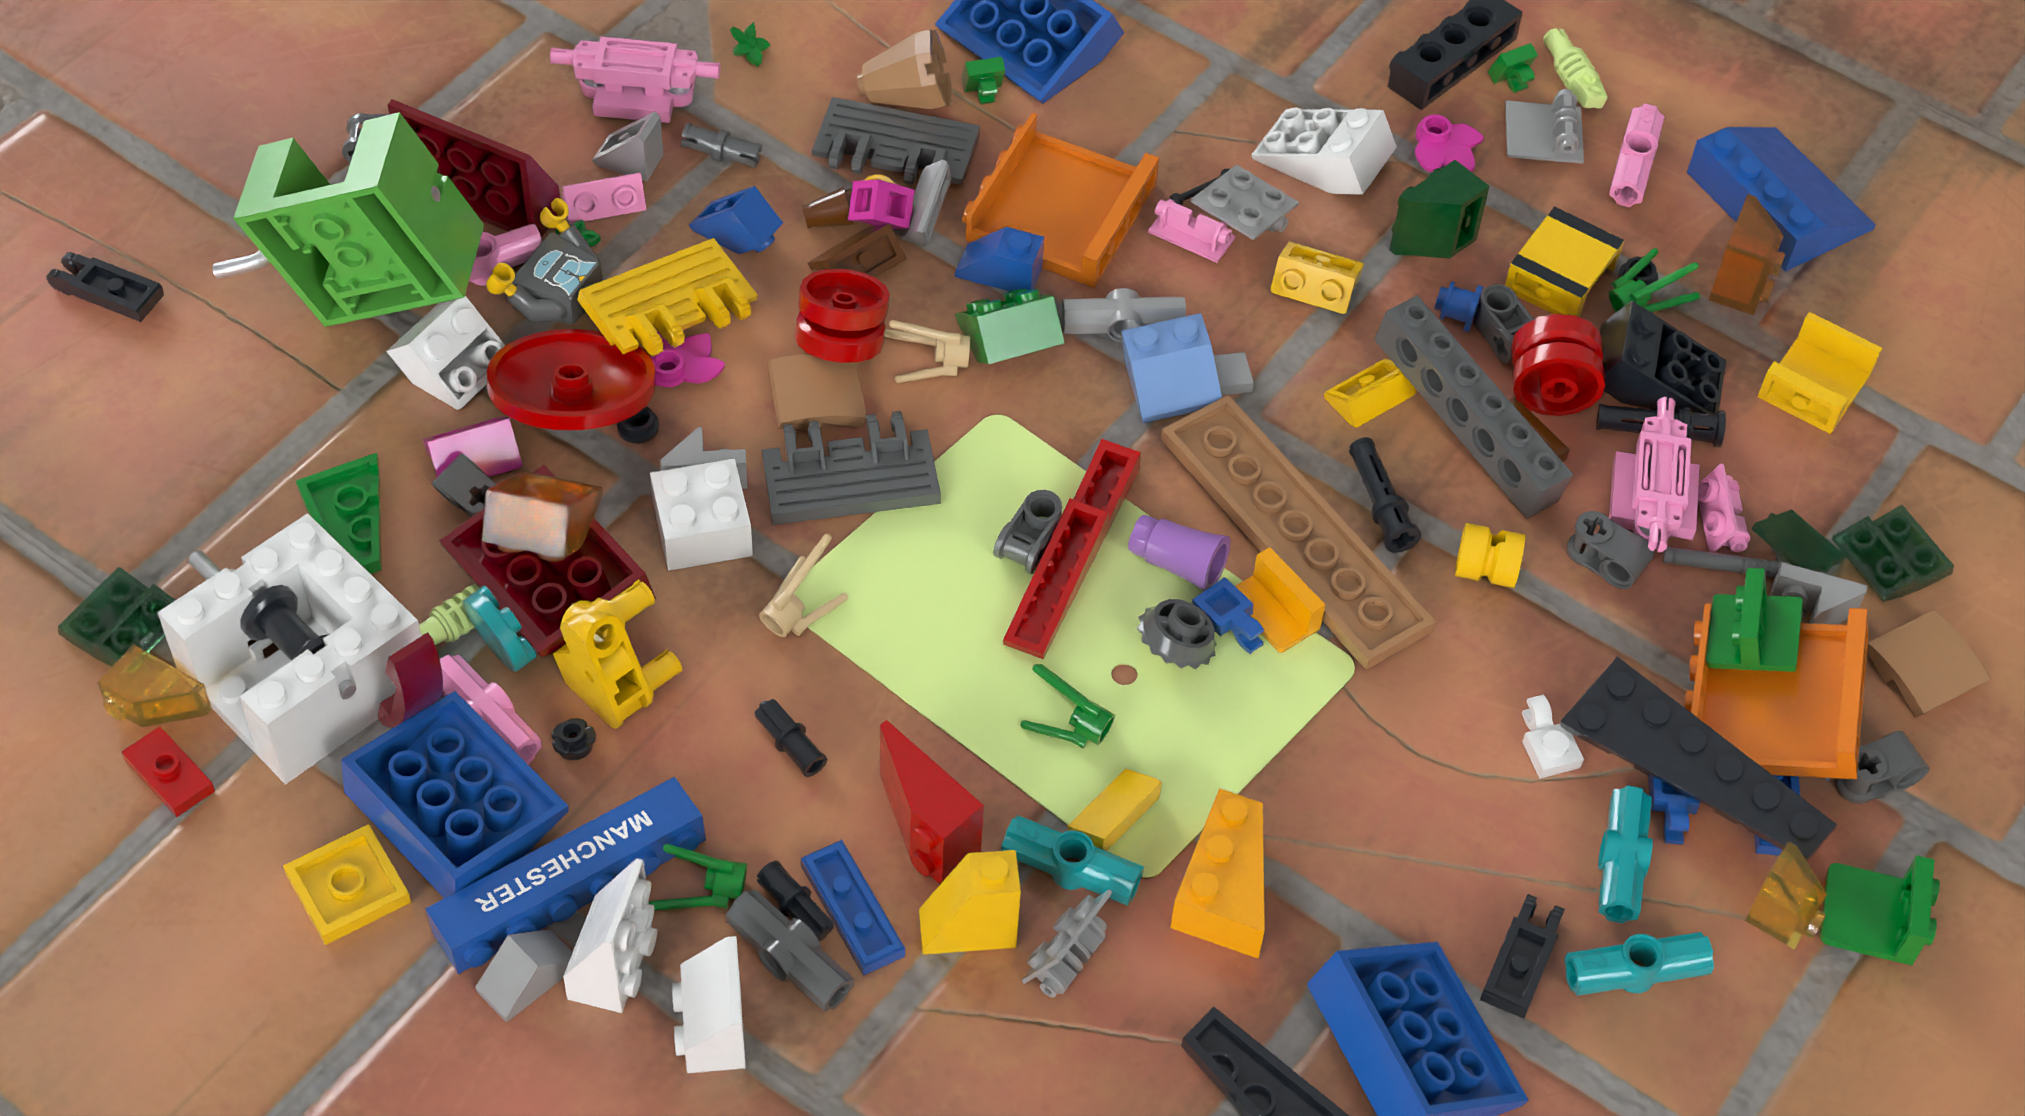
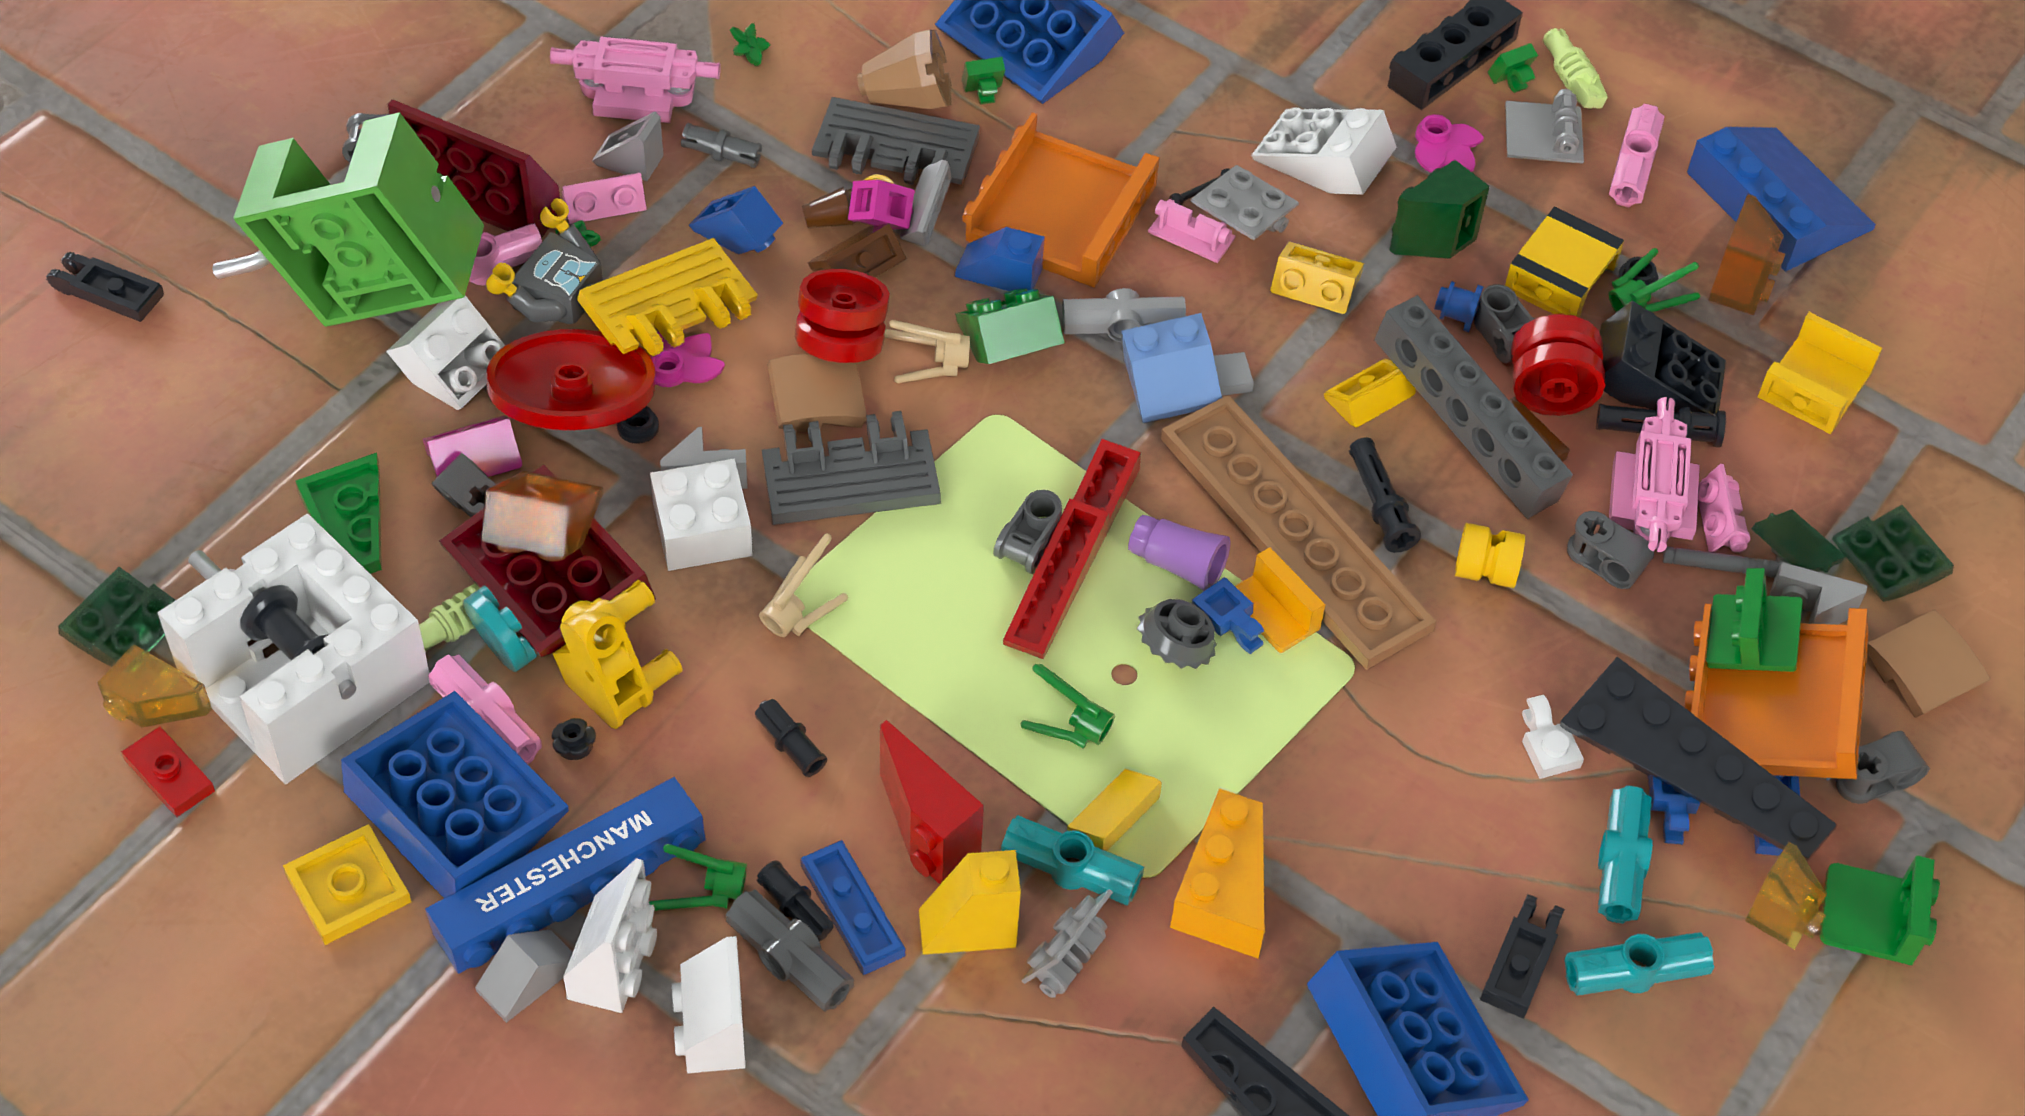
dark red slope [377,632,443,728] -> none

